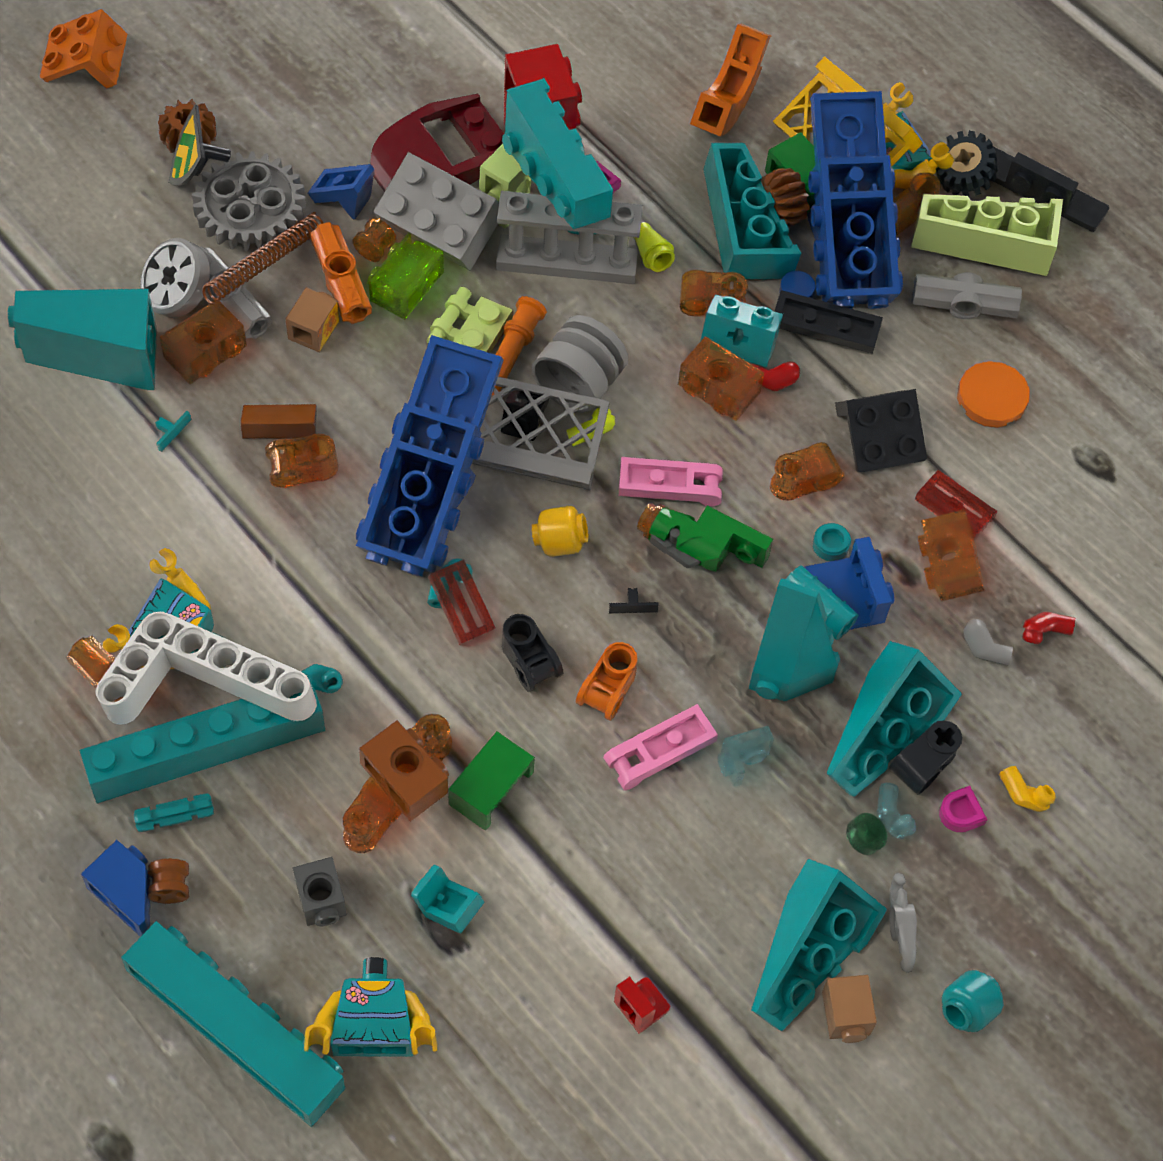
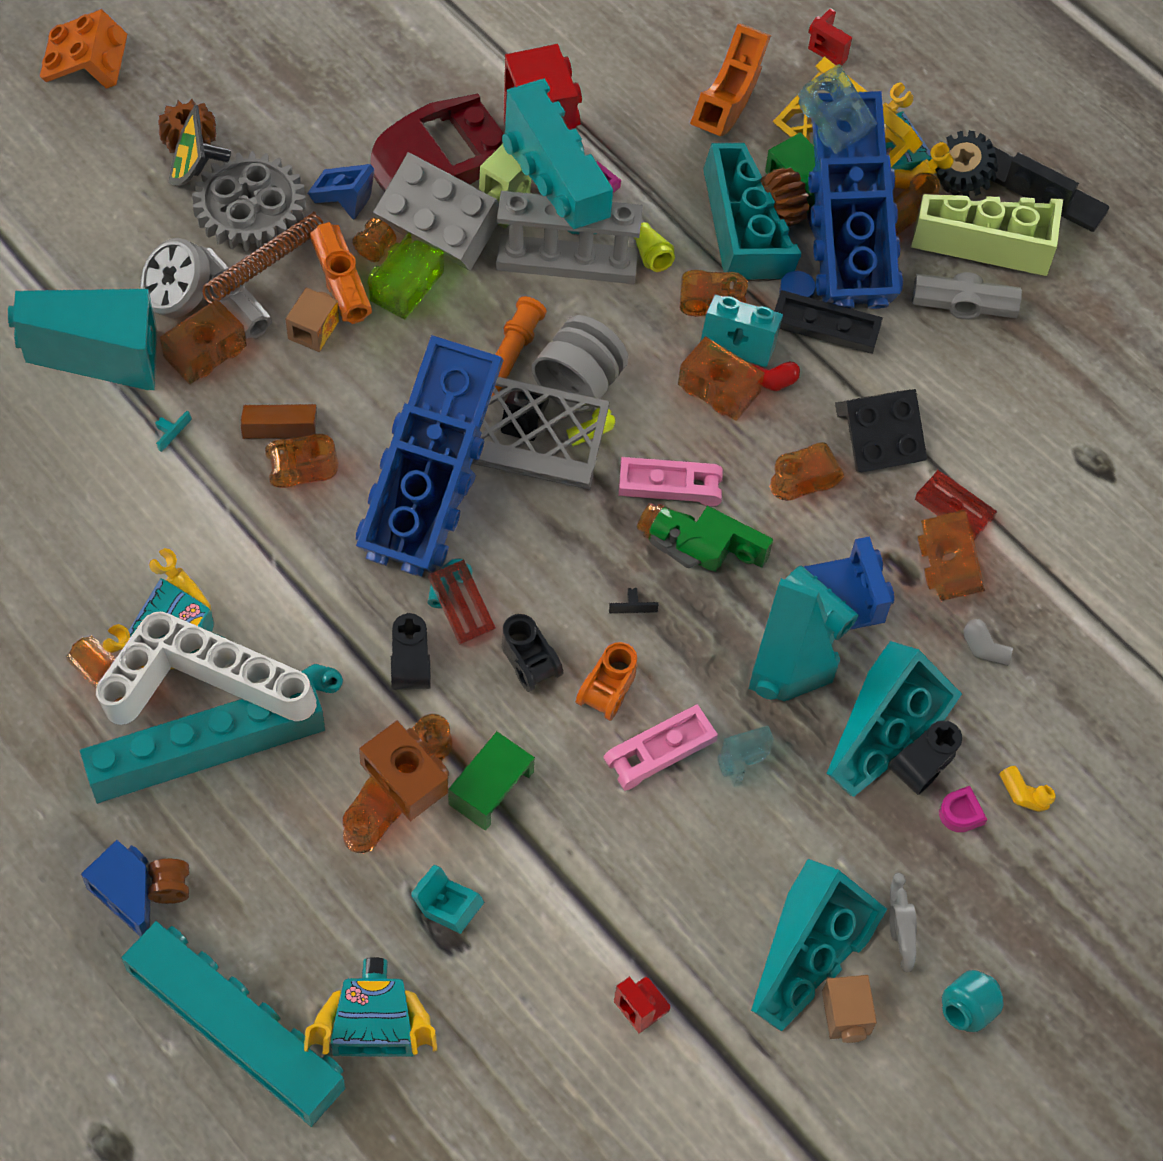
teal axle [134,793,214,832] -> none
dark grey brick [292,857,347,927] -> none
yellowish green plate [426,287,513,353] -> none
yellow head [532,506,589,557] -> none
teal tile [813,523,851,561] -> none
clear green tile [846,813,887,855] -> none
clear light blue arm [877,783,916,839] -> none
orange tile [957,361,1030,428] -> none
red arm [1022,612,1076,644] -> none
none -> black piece [391,613,431,690]
none -> clear light blue brick [798,64,877,154]
none -> red bracket [808,8,853,67]

